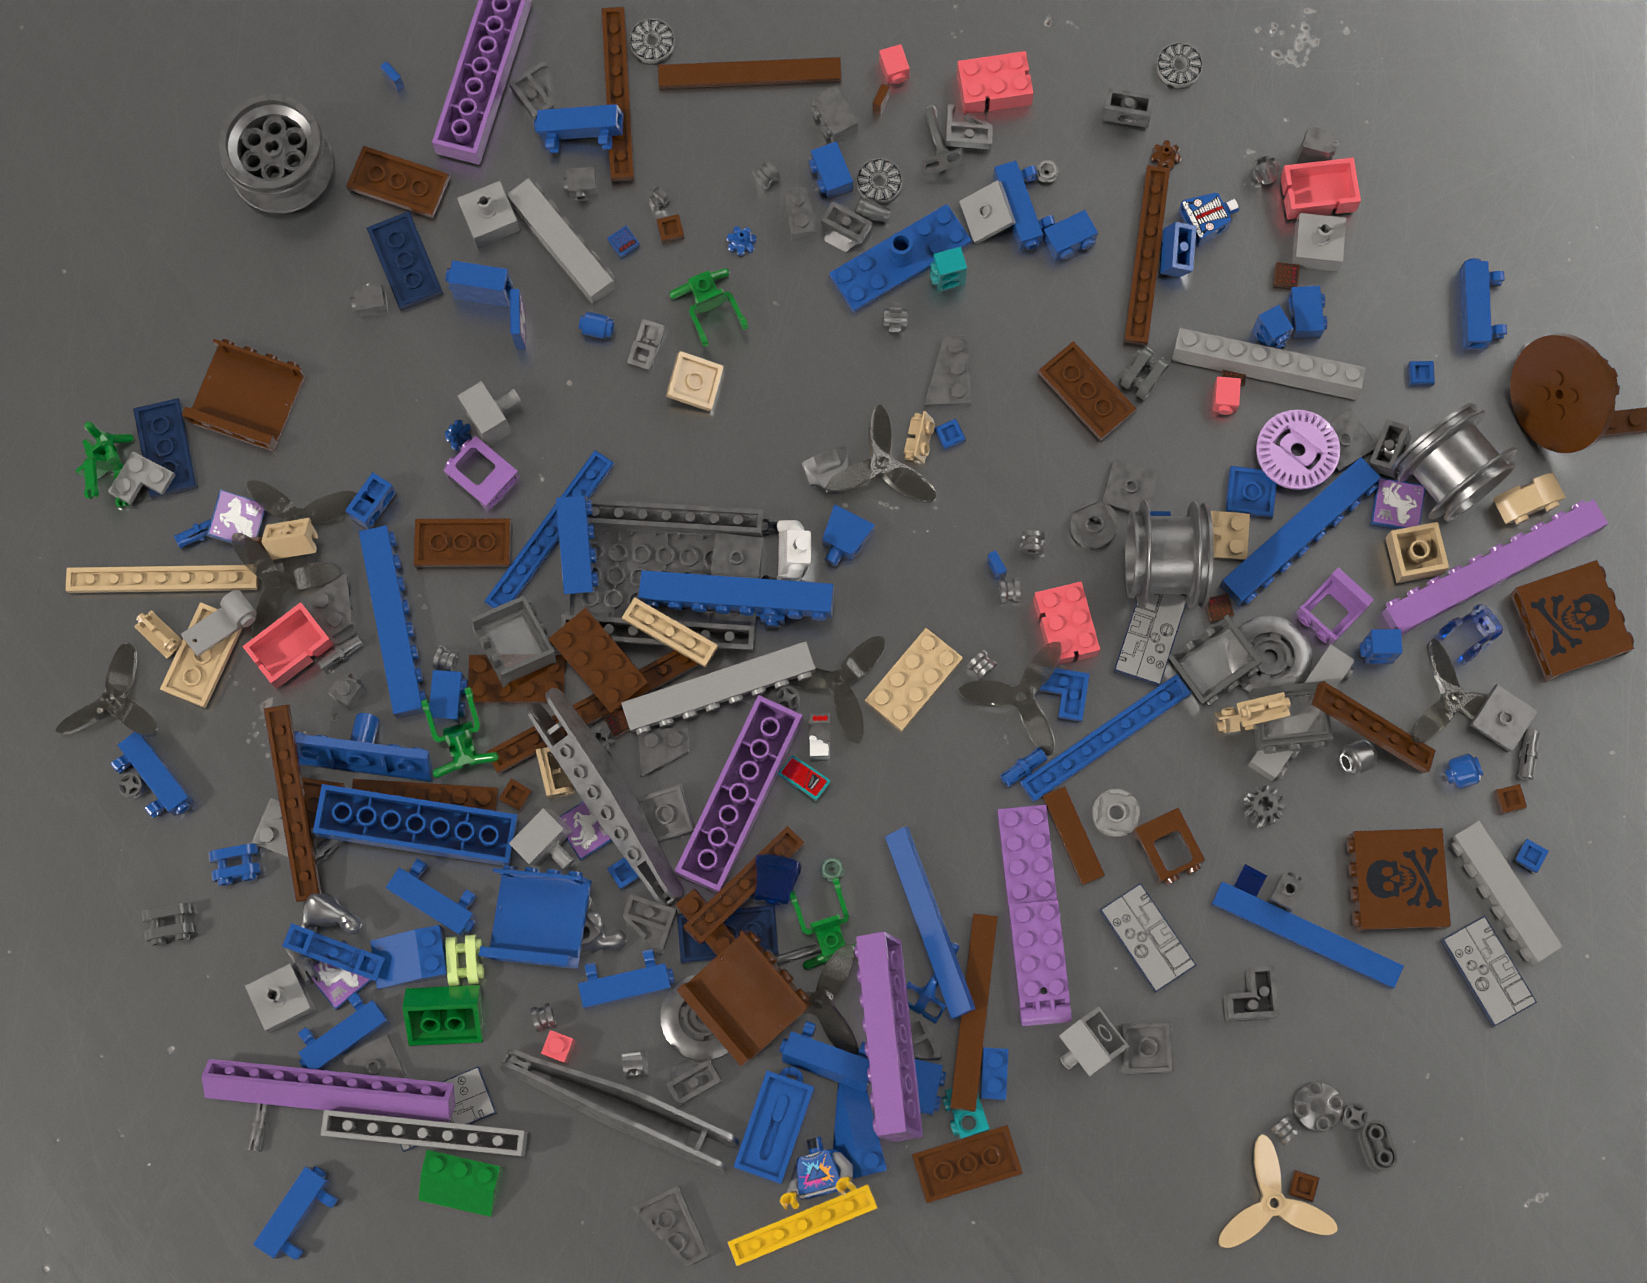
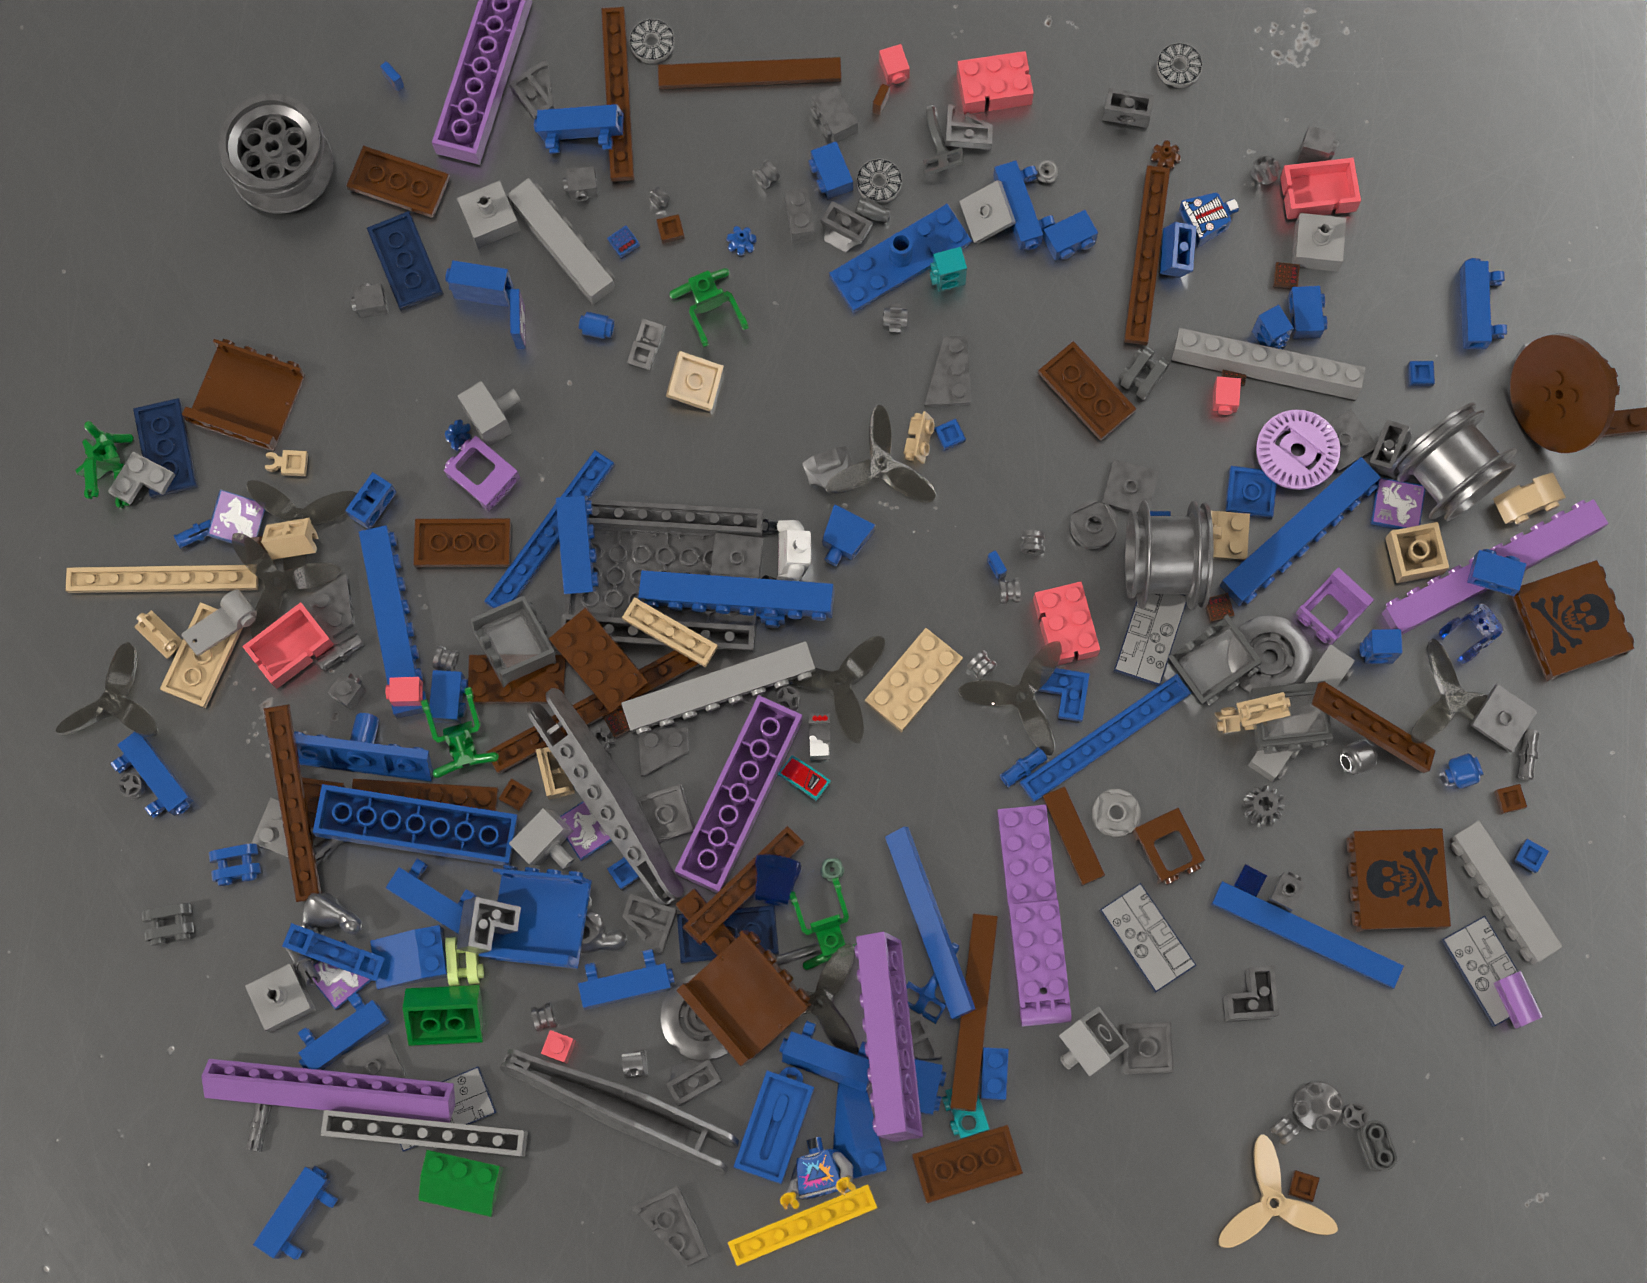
none -> tan plate [265,450,308,476]
none -> coral brick [385,677,423,706]
none -> flat silver brick [456,897,521,954]
none -> blue brick [1467,549,1527,596]
none -> medium lavender brick [1494,971,1543,1029]

